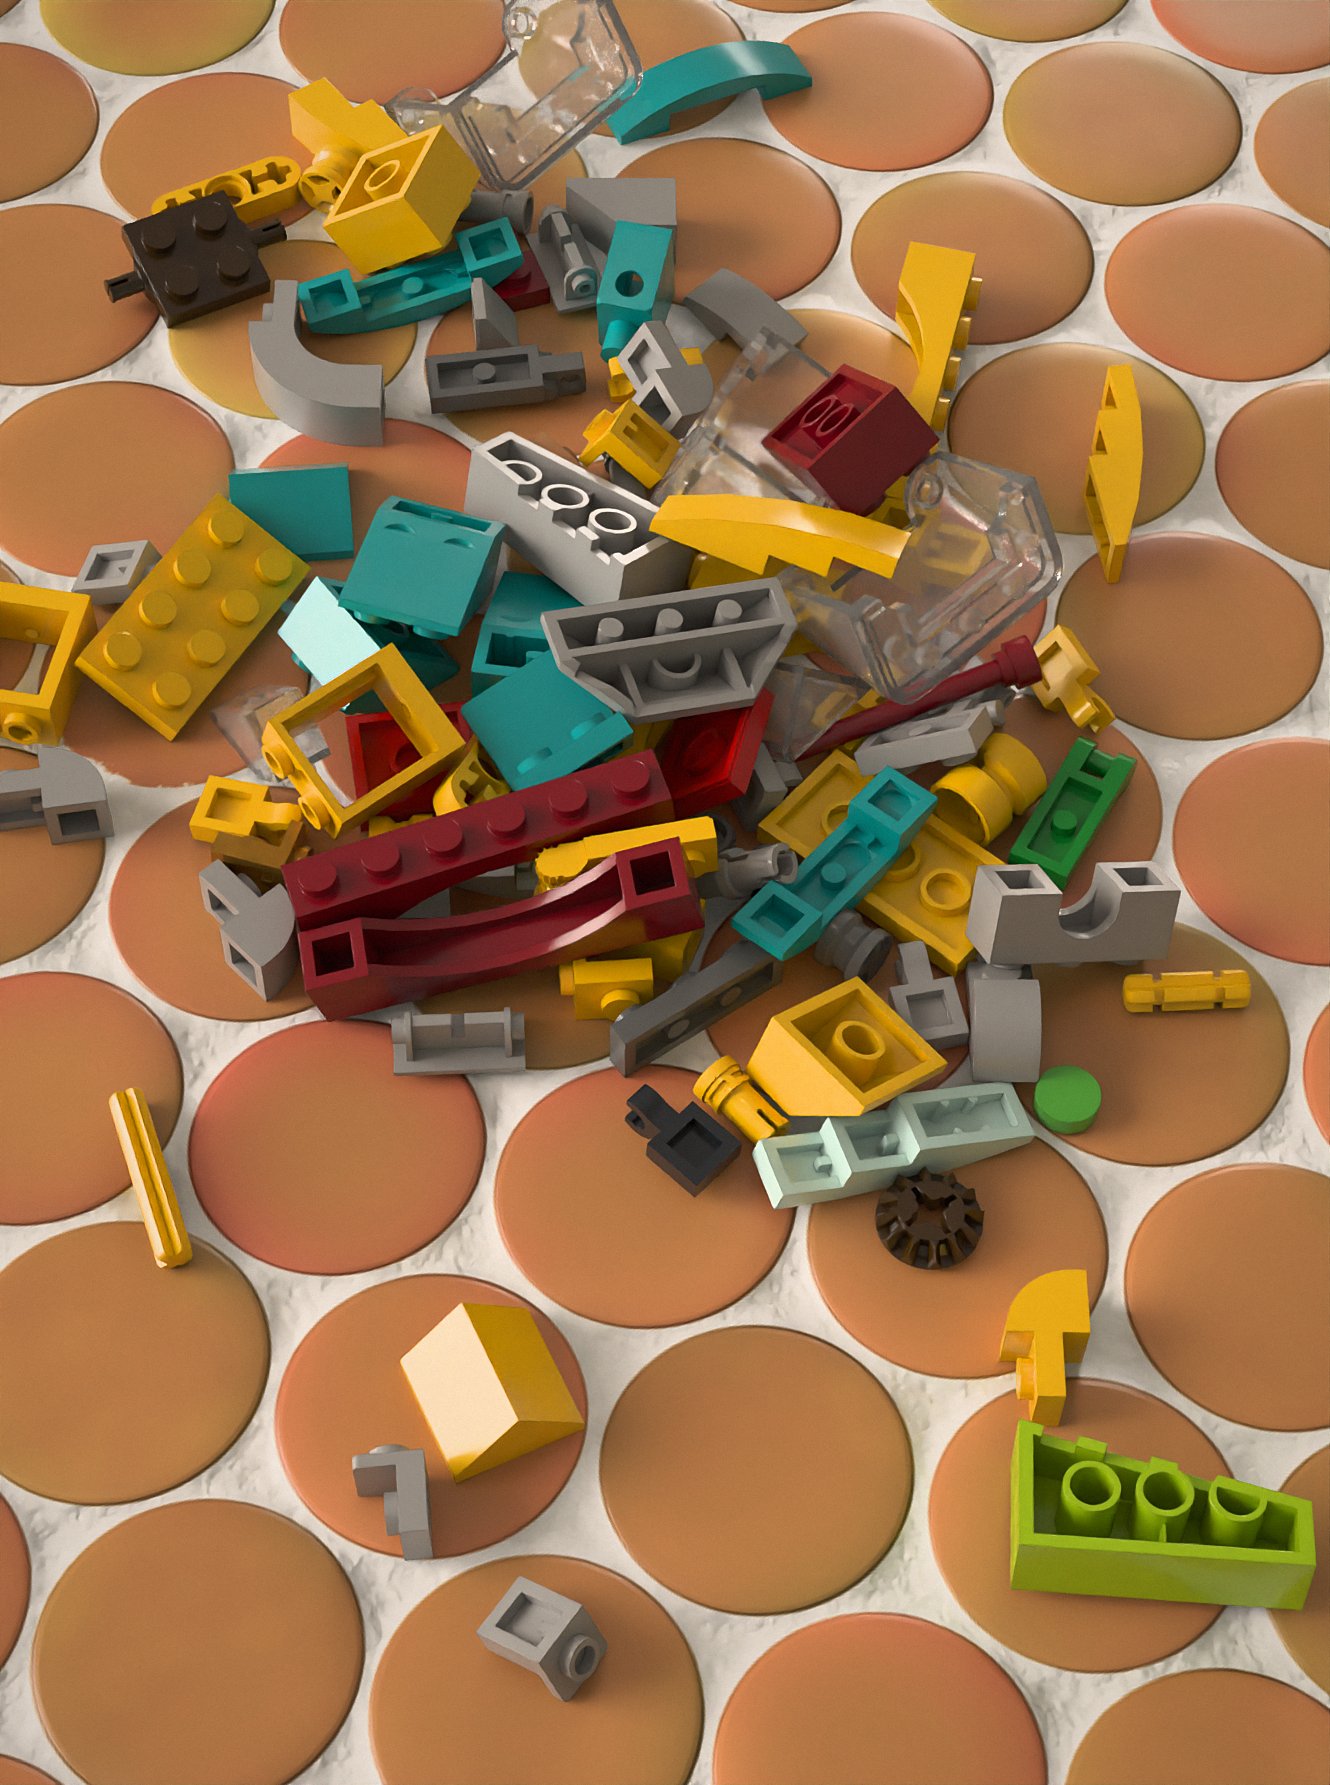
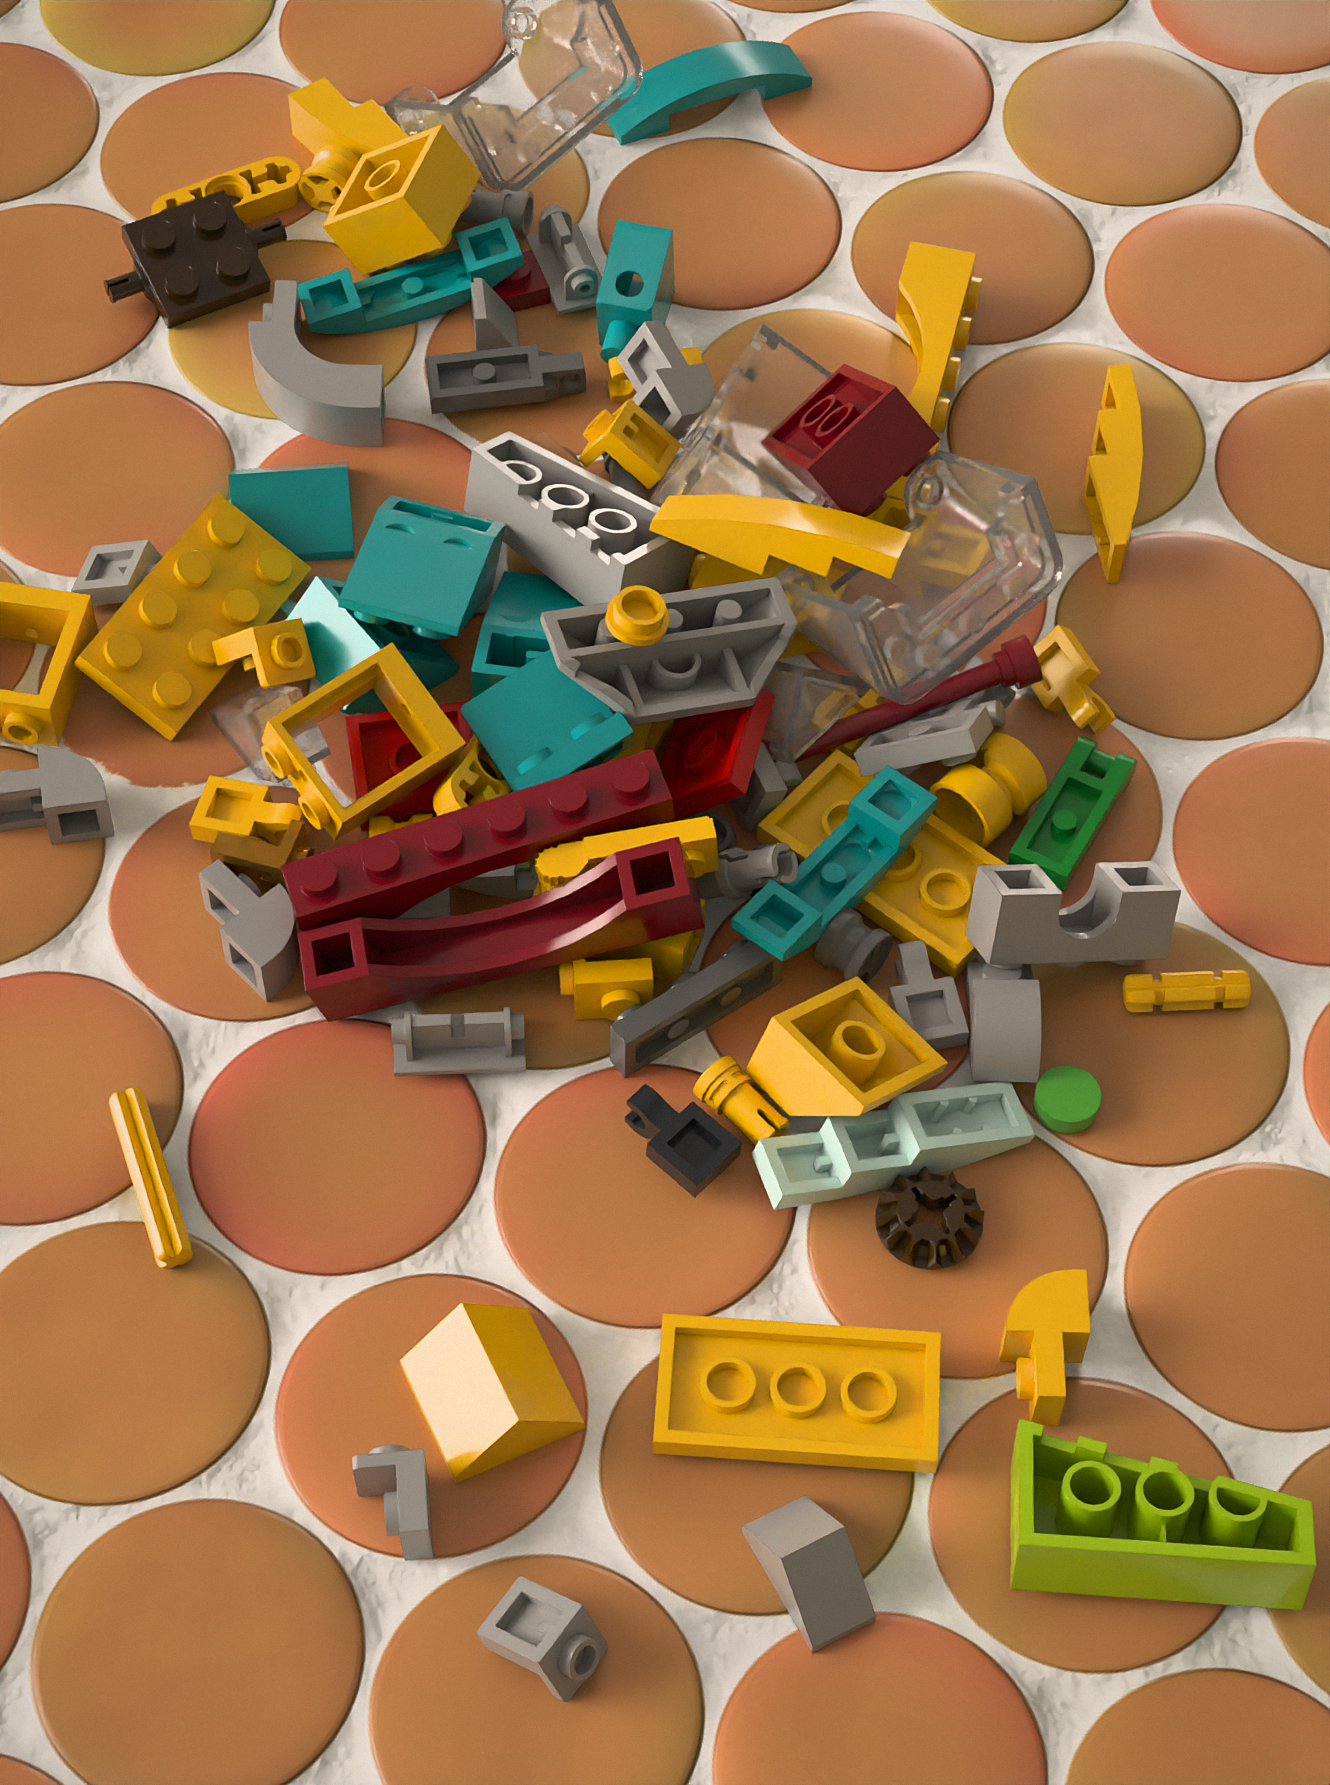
light grey slope [566,178,677,265] -> none
light grey slope [682,267,809,373] -> none
none -> yellow bracket [211,618,316,689]
none -> yellow plate [605,585,670,646]
none -> yellow plate [653,1313,941,1473]
none -> light grey slope [742,1495,876,1653]

